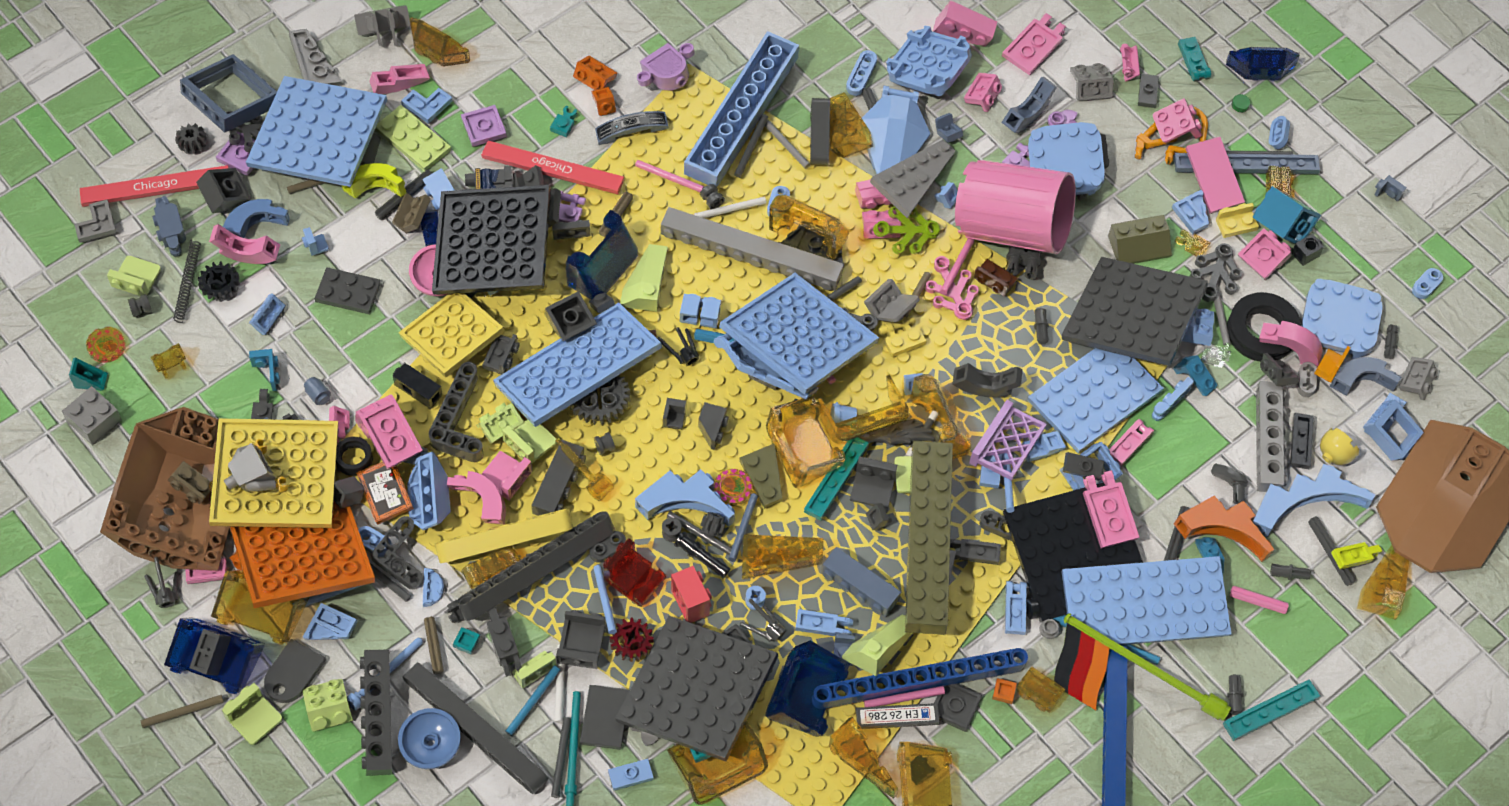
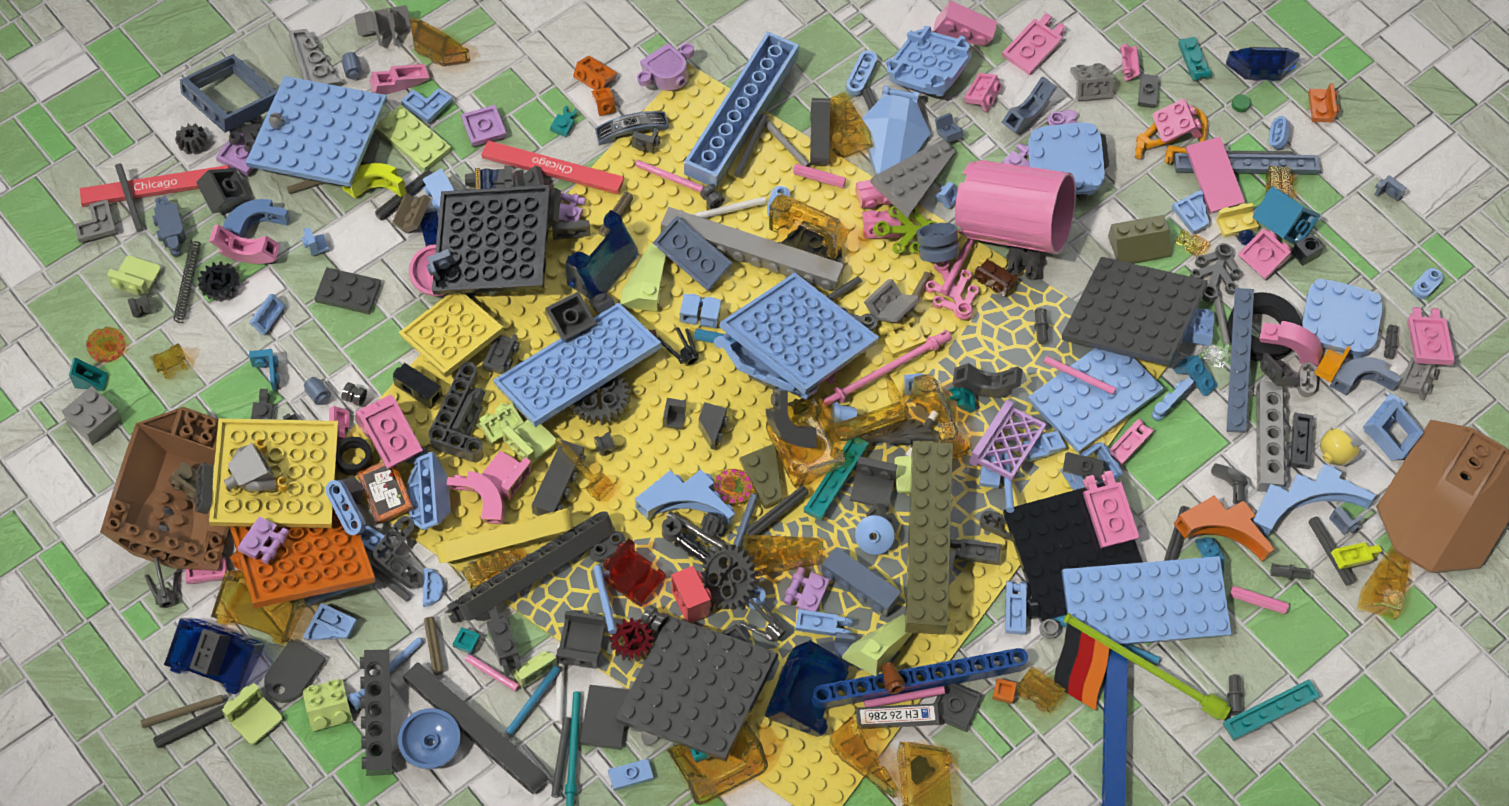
none -> dark grey bar [115,163,144,232]
none -> dark grey axle [153,703,226,748]
none -> dark grey beam [195,462,213,514]
none -> lavender plate [238,516,289,564]
none -> light grey hinge [269,112,285,129]
none -> light blue plate [326,480,365,535]
none -> sand blue brick [341,52,363,80]
none -> dark grey wheel [341,382,367,407]
none -> sand blue bracket [427,249,455,280]
none -> dark grey hinge [451,388,486,436]
none -> bright pink bar [465,654,520,692]
none -> dark grey bracket [632,129,661,153]
none -> dark grey wheel [641,605,669,633]
none -> sand blue tile [653,216,733,292]
none -> dark grey gear [700,544,760,609]
none -> dark grey axle [746,485,809,539]
none -> dark grey arch [766,389,817,448]
none -> lavender plate [783,567,830,612]
none -> bright pink axle [793,164,846,188]
none -> bright pink bar [821,329,952,407]
none -> light blue dish [855,515,895,555]
none -> dark orange cone [881,662,905,694]
none -> sand blue wheel [917,223,960,262]
none -> teal plate [948,386,976,413]
none -> bright pink bar [1043,356,1116,395]
none -> sand blue plate [1227,288,1254,433]
none -> clear blue plate [1237,230,1255,245]
none -> orange bracket [1308,83,1339,122]
none -> sand blue bracket [1329,506,1363,536]
none -> bright pink tile [1407,307,1454,365]

